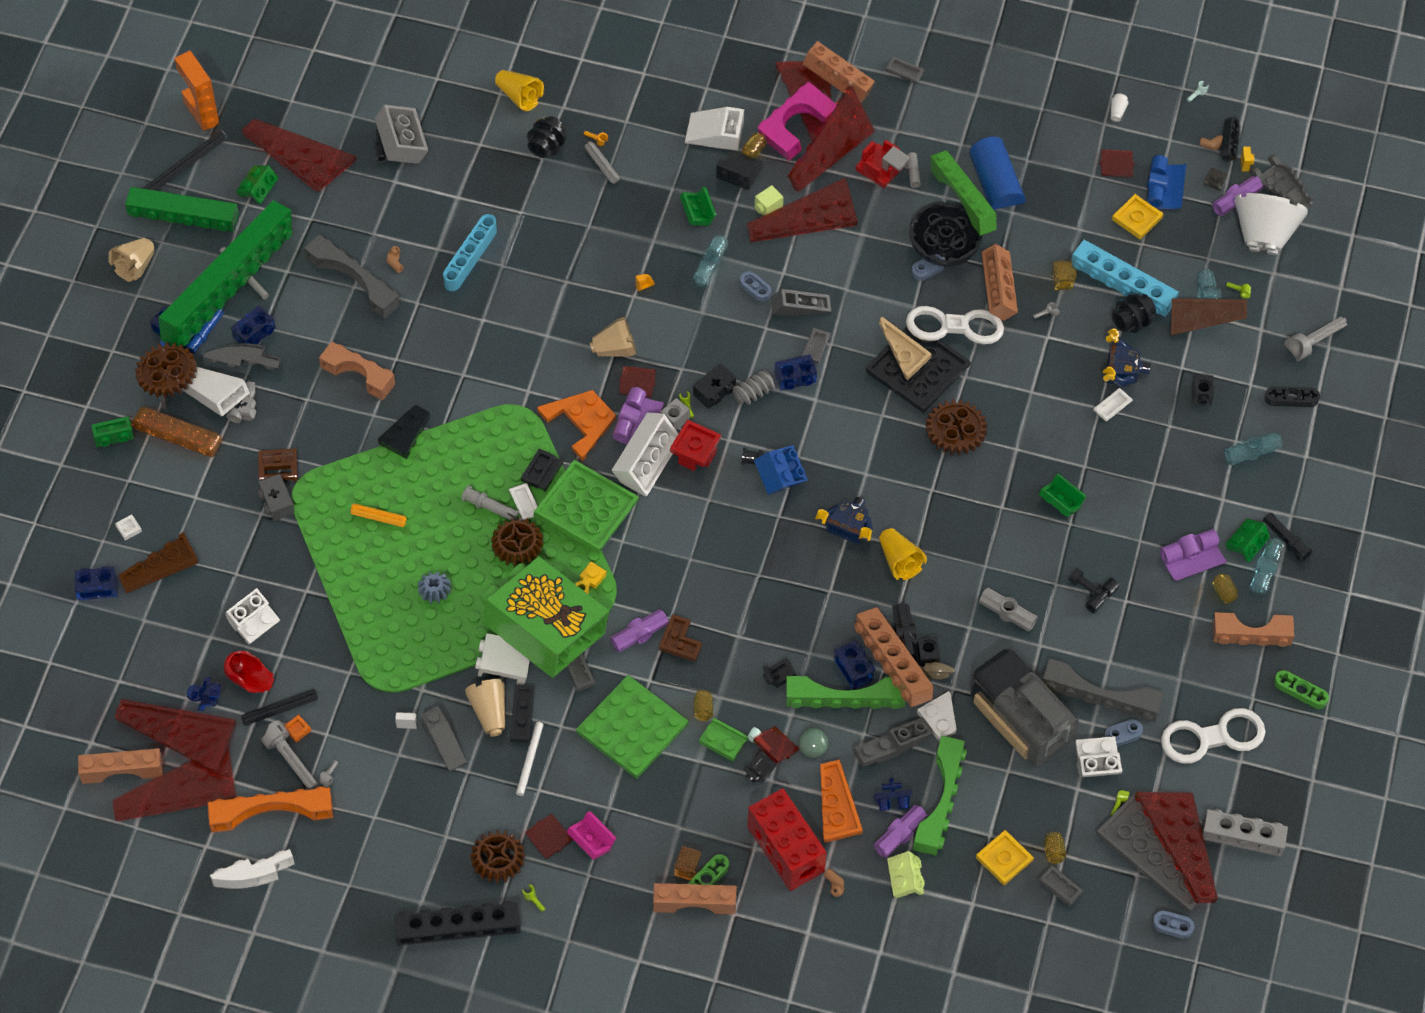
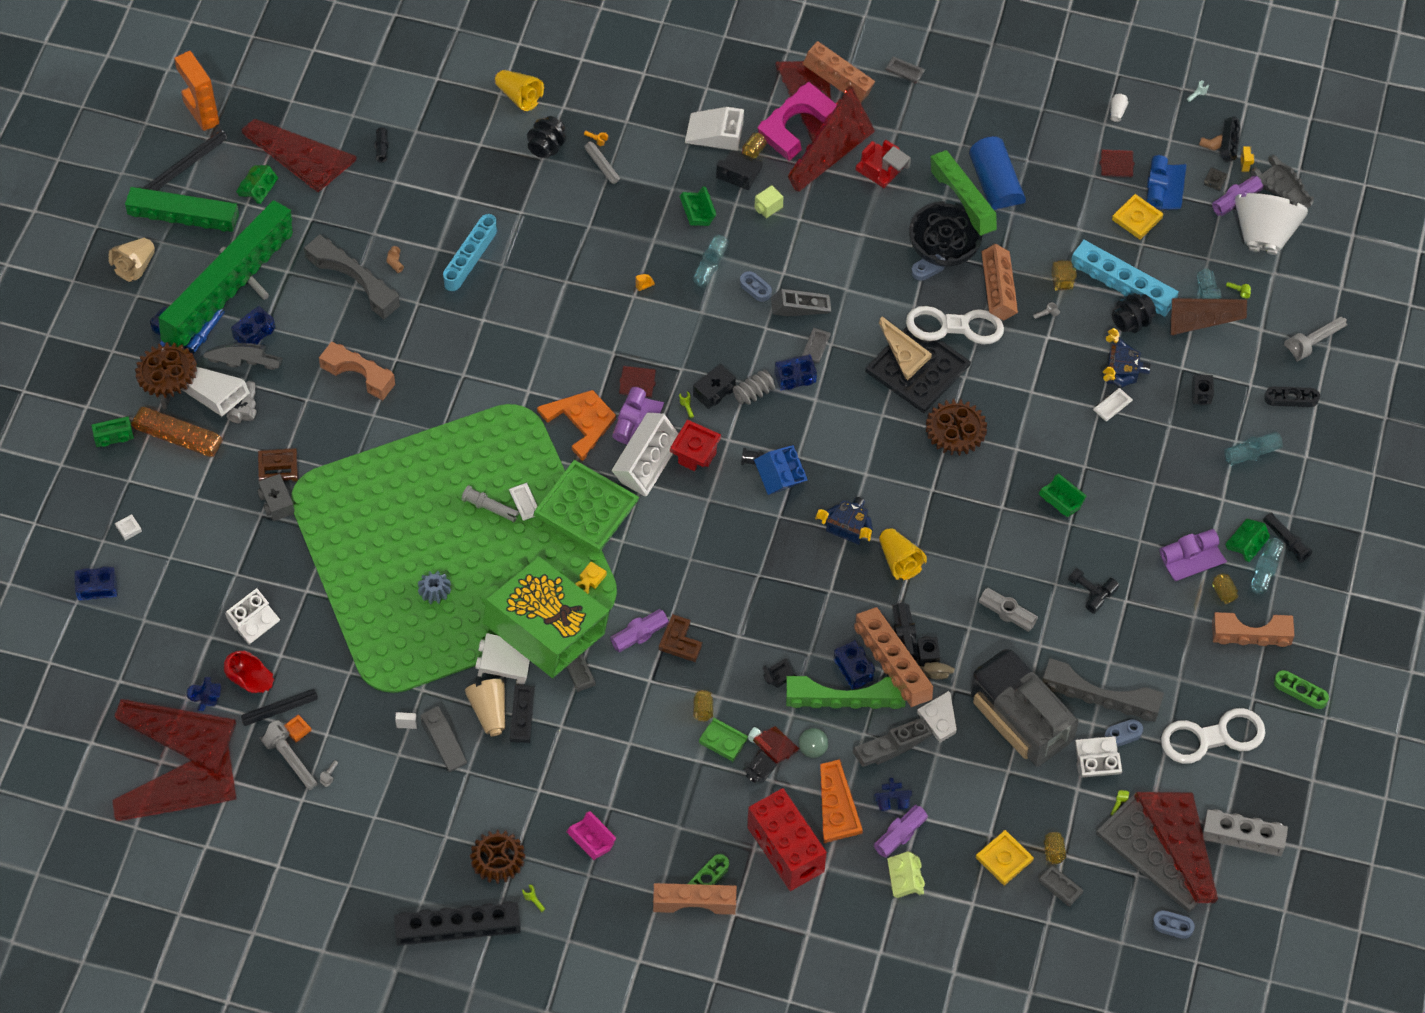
nougat arch [78,748,163,784] -> none
reddish brown wing [118,532,199,594] -> none
orange arch [208,787,333,833] -> none
white slope [210,849,295,889] -> none
light orange axle [350,503,407,527] -> none
light grey brick [375,105,429,164] -> none
black wing [378,405,430,459] -> none
reddish brown gear [491,517,543,568] -> none
white bar [516,722,544,796] -> none
black plate [521,449,563,492] -> none
clear red piece [525,814,573,859] -> none
bright green plate [576,675,688,779] -> none
tan cone [590,316,636,357] -> none
light grey brick [660,398,690,430] -> none
clear orange panel [674,846,701,880] -> none
clear red wing [747,178,858,242] -> none
medium nougat arm [824,868,844,897] -> none
light grey piece [907,152,921,188] -> none
bright green arch [913,736,967,856] -> none

